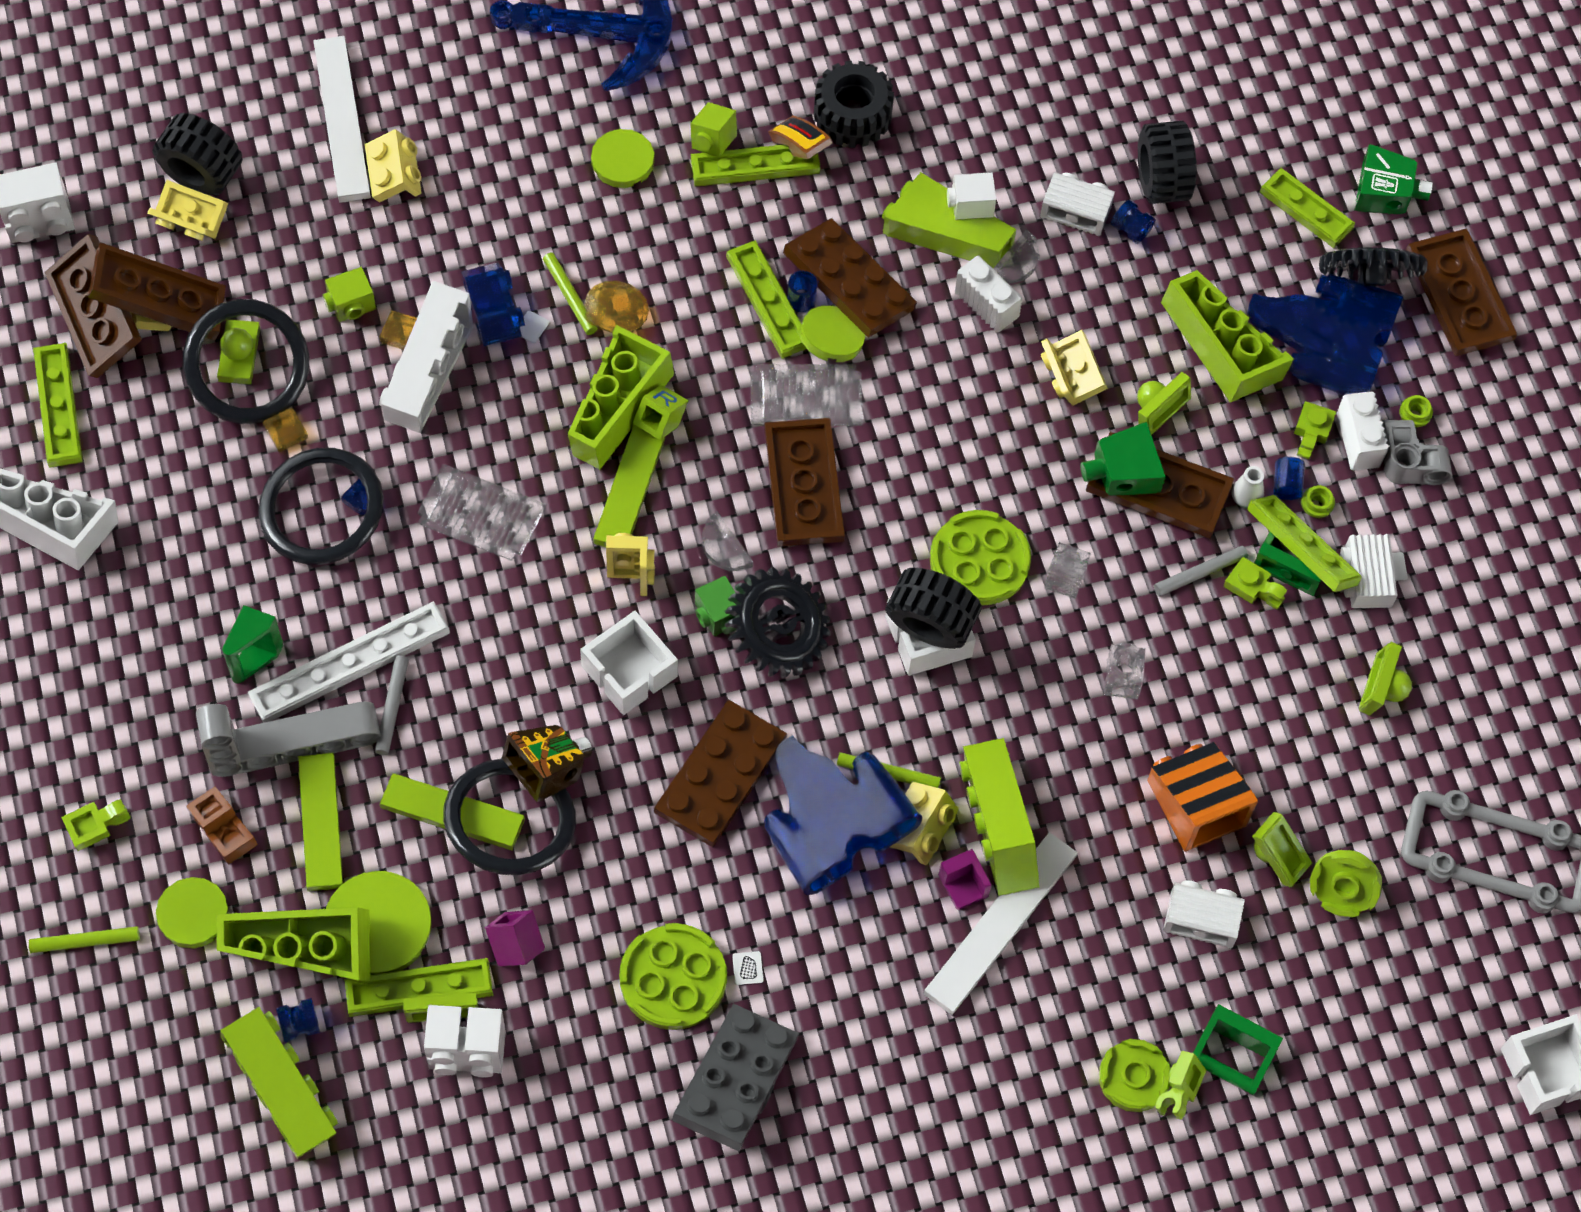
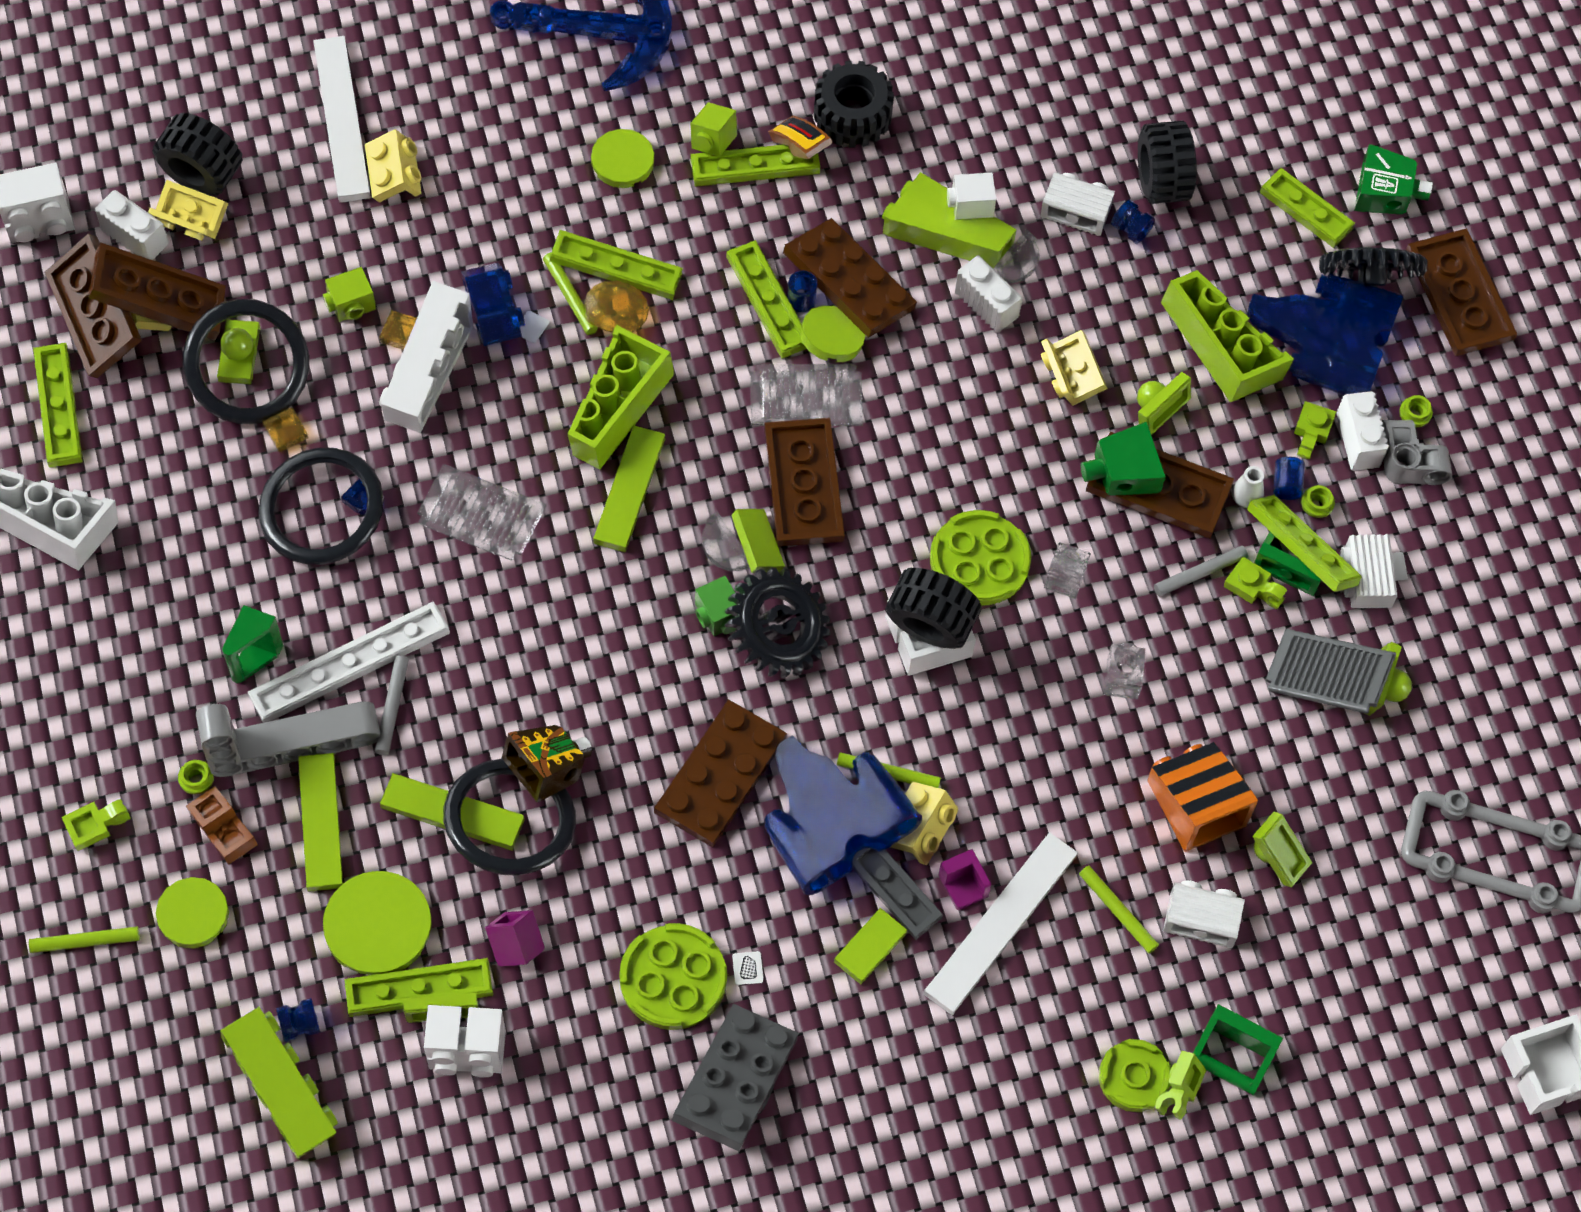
lime wedge [216,907,371,982] -> none
white piece [580,611,678,716] -> none
light yellow bracket [606,533,655,596] -> none
lime brick [632,384,689,440] -> none
lime wedge [959,738,1040,896] -> none
lime tile [1310,850,1382,917] -> none
none -> white brick [95,190,169,260]
none -> lime plate [178,760,214,795]
none -> lime tile [549,230,683,300]
none -> lime tile [731,509,785,573]
none -> lime tile [834,908,907,985]
none -> dark grey plate [846,837,943,940]
none -> lime bar [1079,865,1159,954]
none -> dark grey window [1265,629,1396,714]

